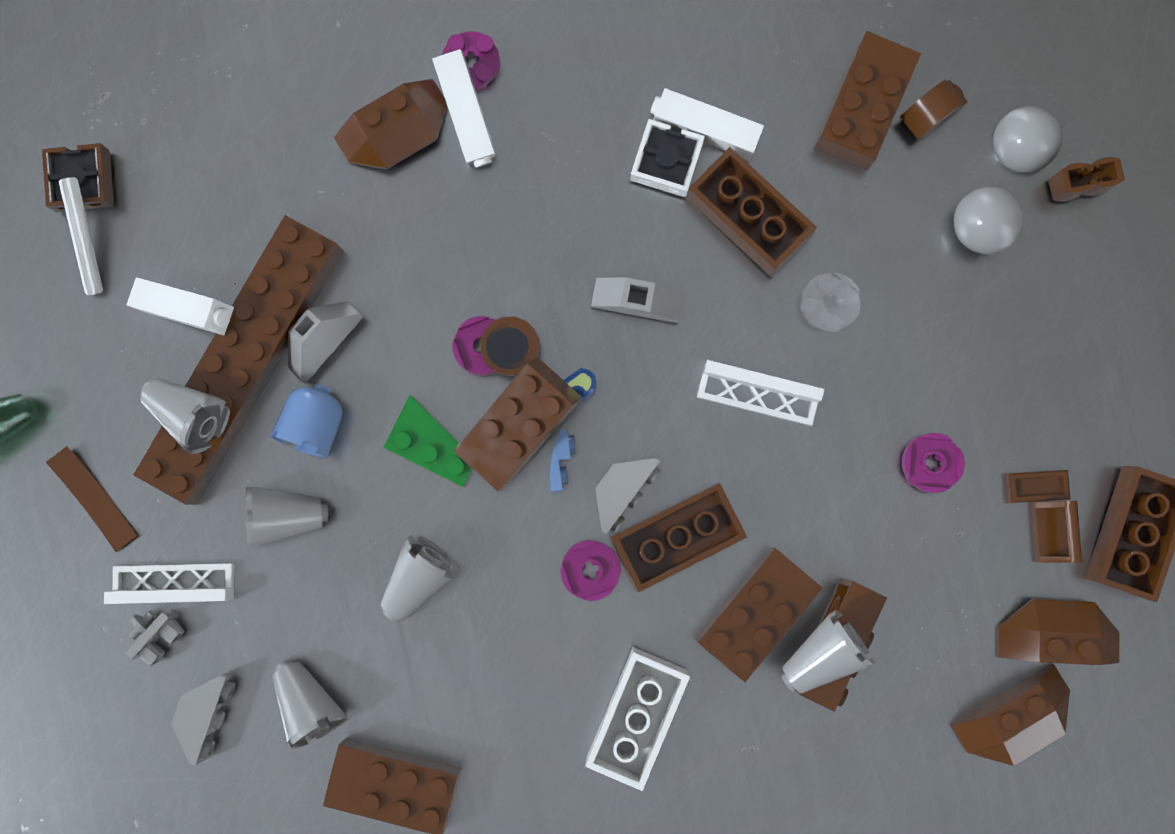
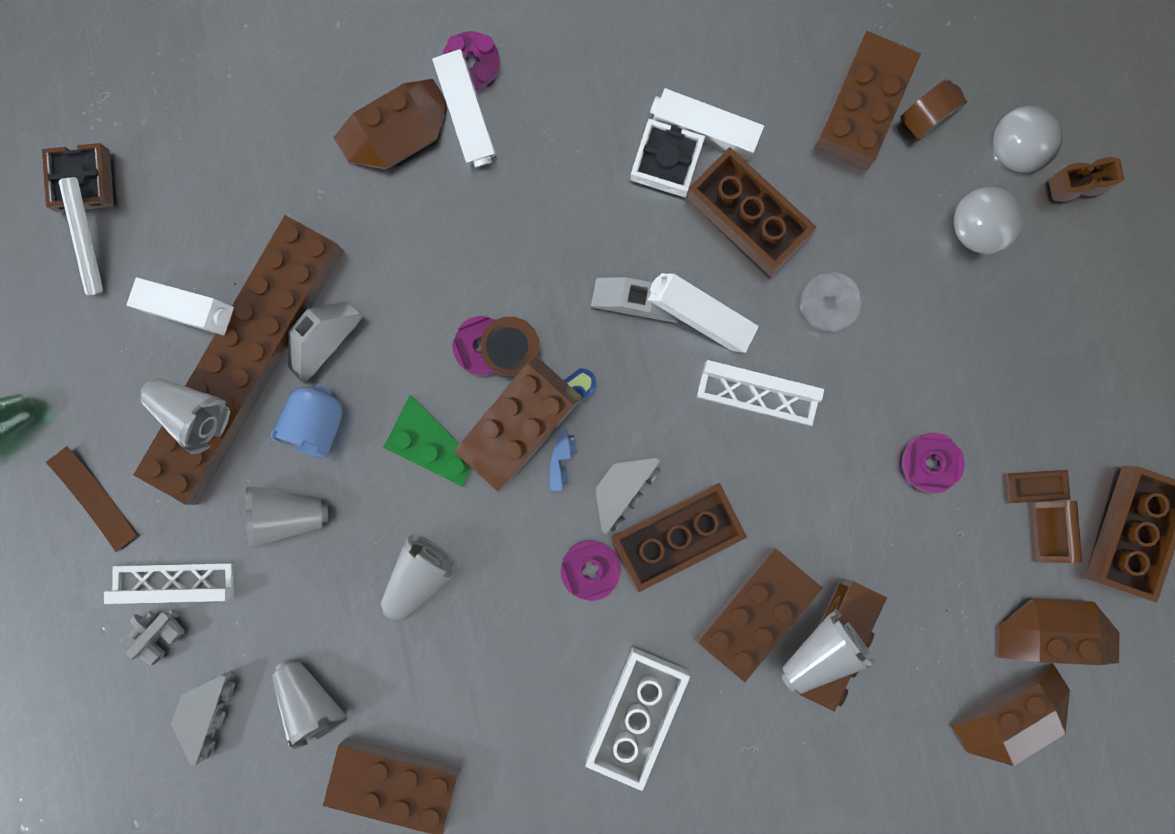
none -> white brick [648,273,759,353]

